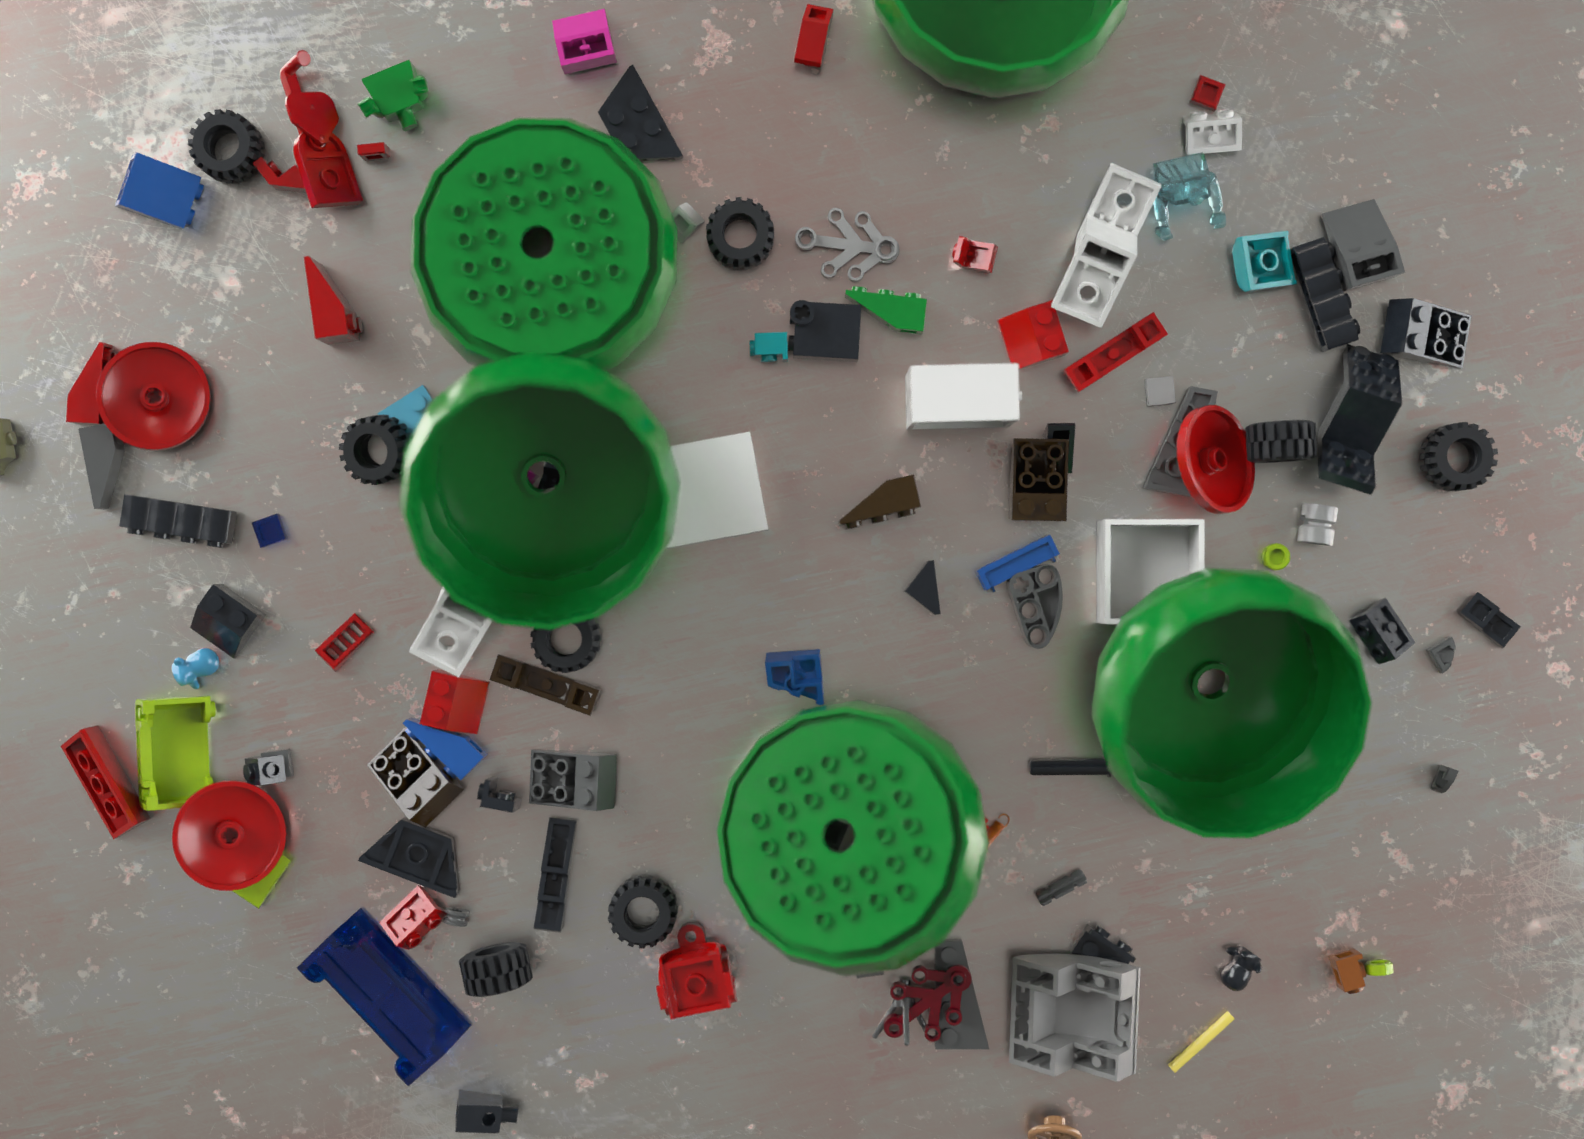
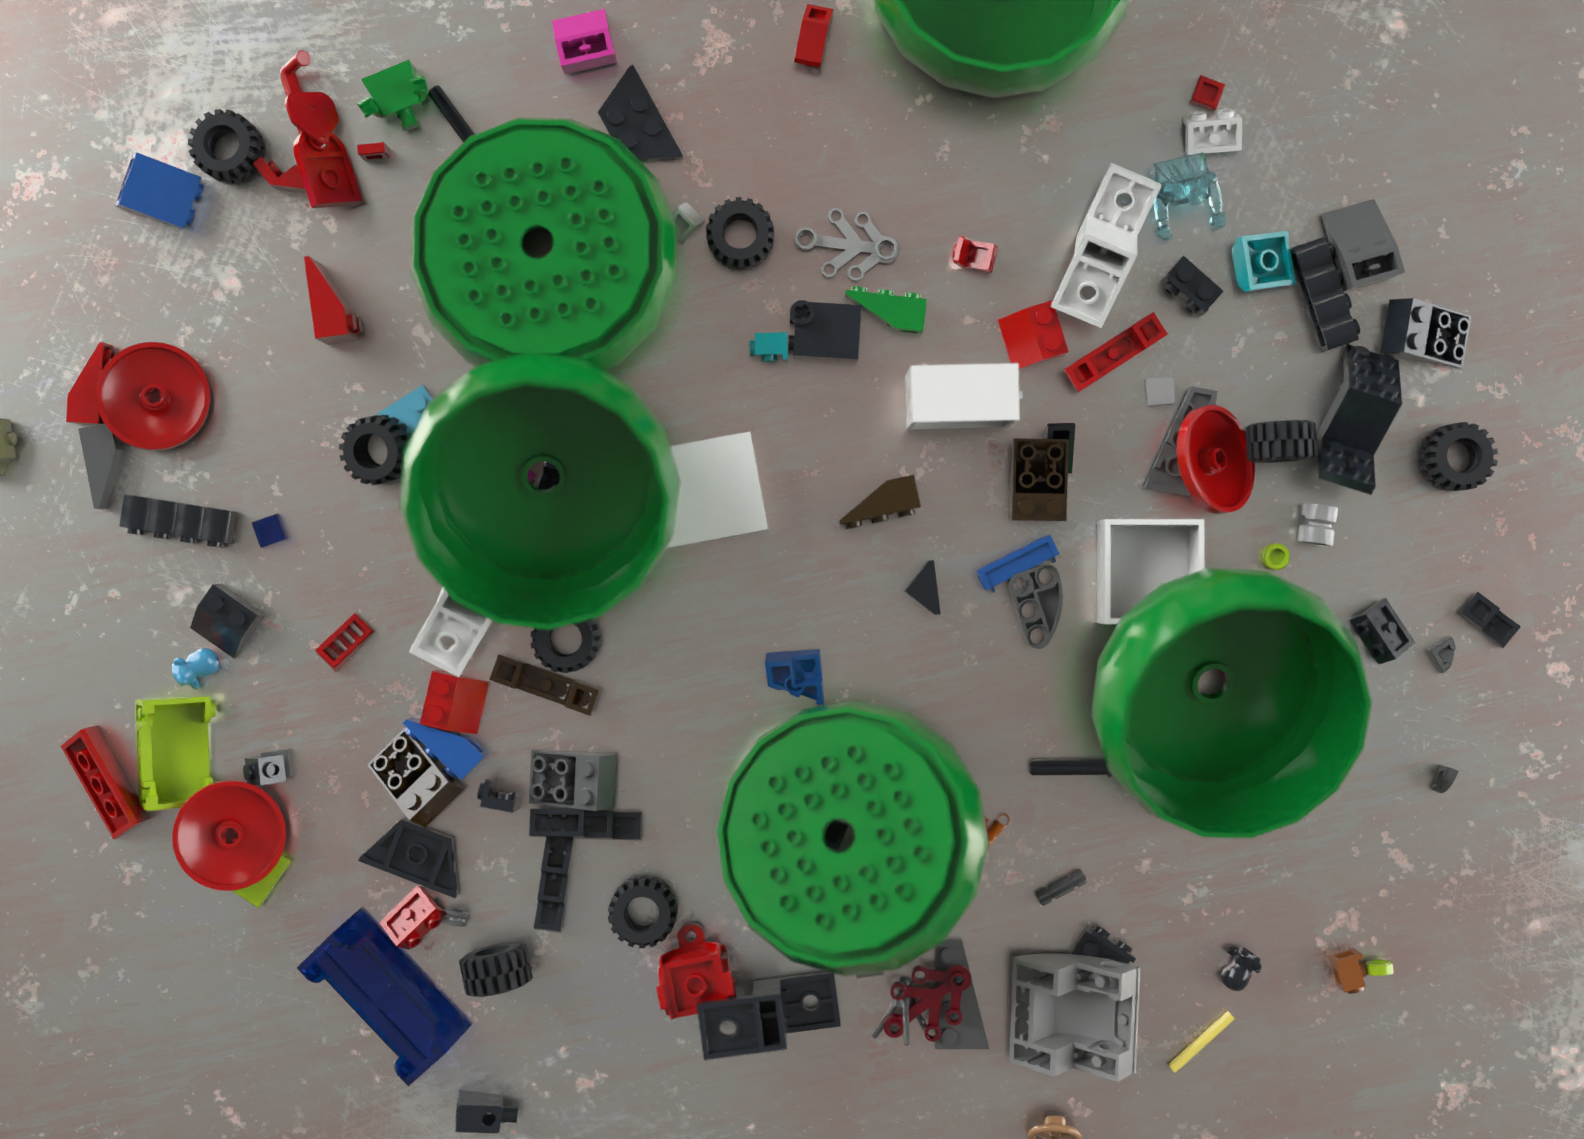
none -> black axle [428,85,475,142]
none -> black slope [529,809,643,841]
none -> black bracket [697,971,841,1060]
none -> black bracket [1160,255,1224,317]

